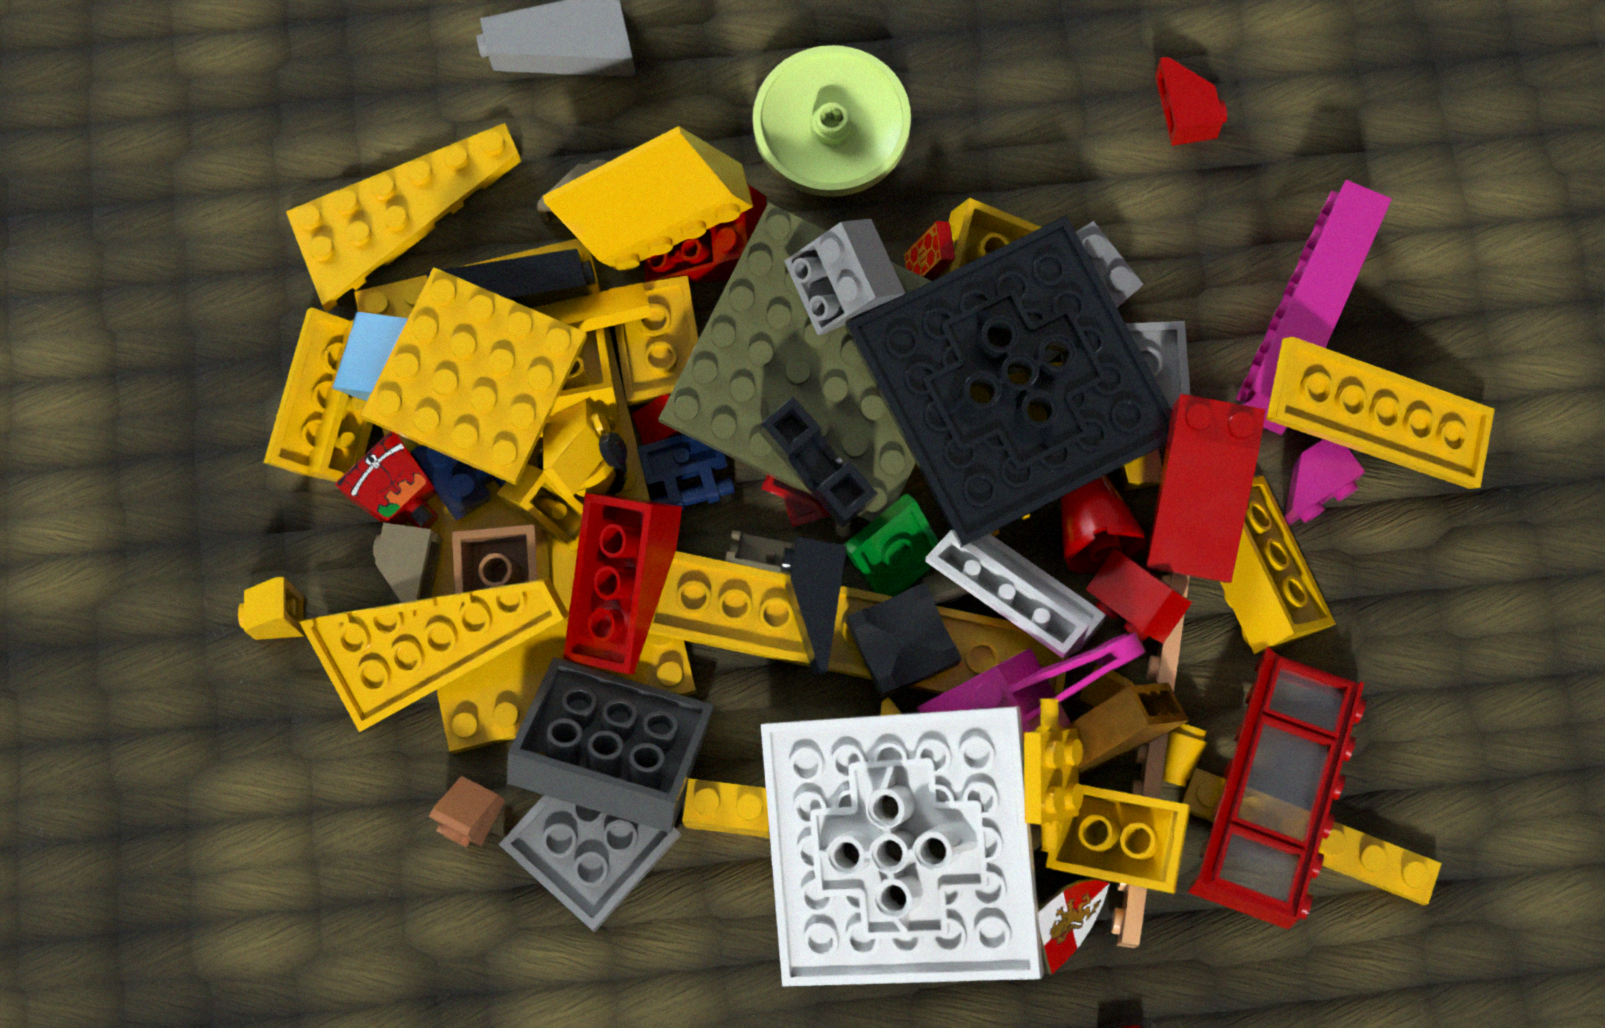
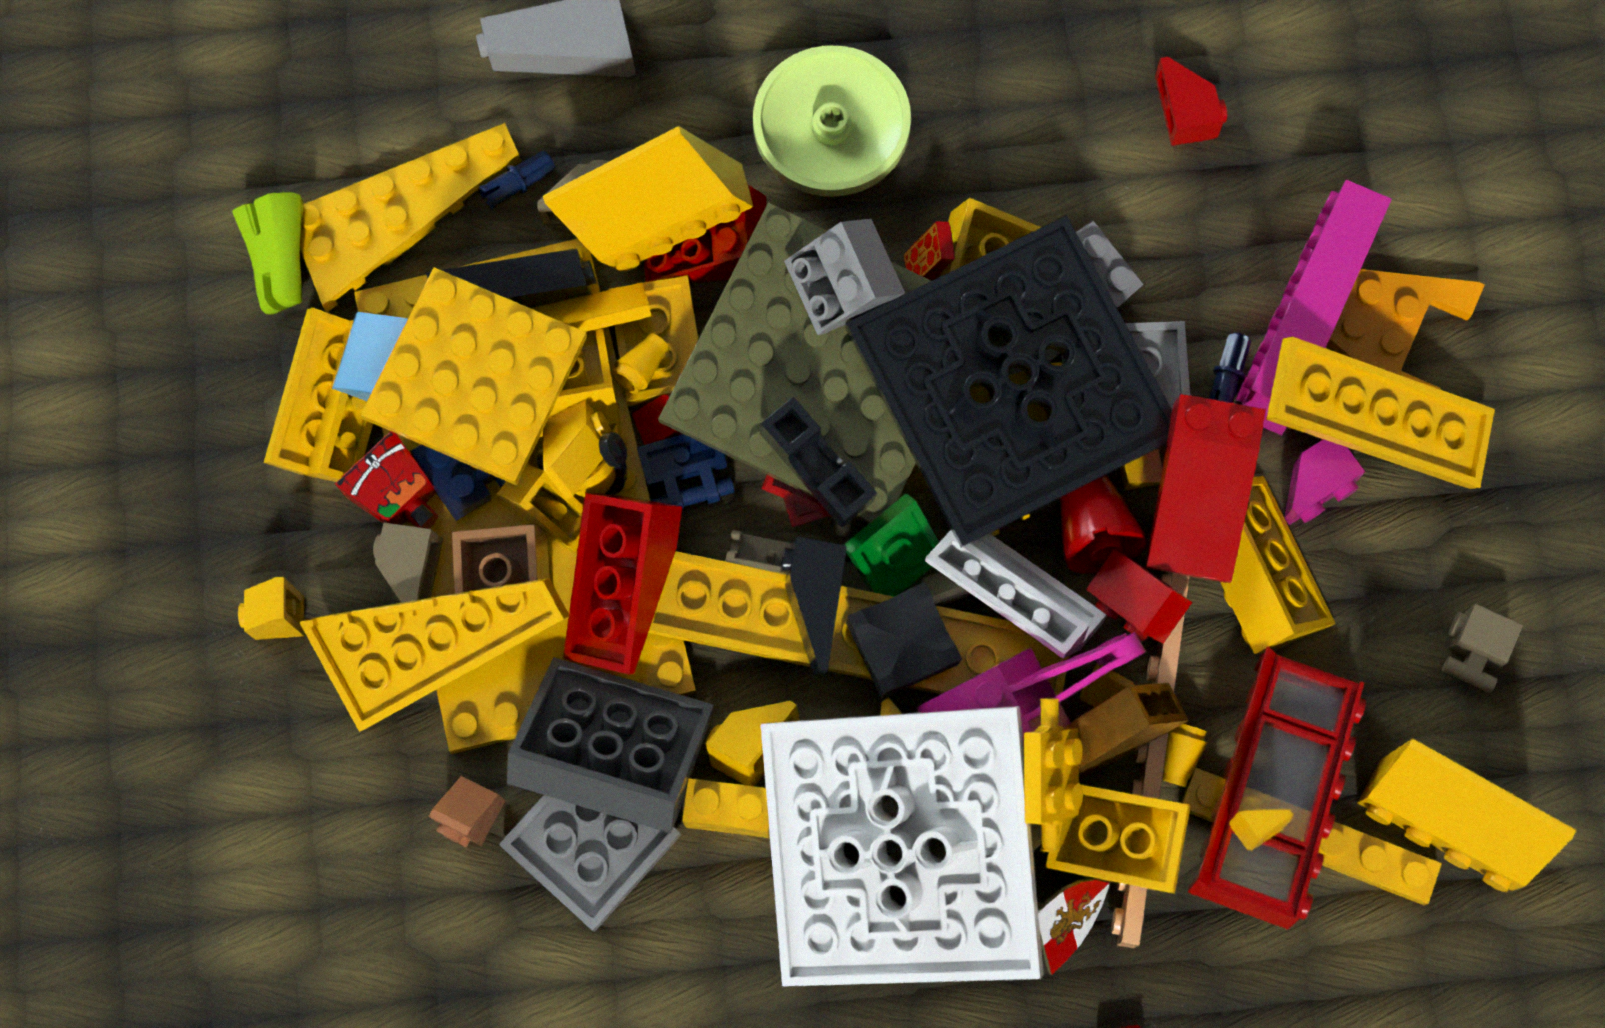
none -> lime piece [232,192,303,315]
none -> dark blue axle [478,151,555,209]
none -> yellow cone [612,333,669,394]
none -> yellow slope [706,701,800,786]
none -> dark blue axle [1209,332,1251,403]
none -> yellow slope [1229,809,1294,851]
none -> light orange wing [1327,269,1485,389]
none -> yellow slope [1358,738,1576,892]
none -> dark tan brick [1442,604,1523,693]

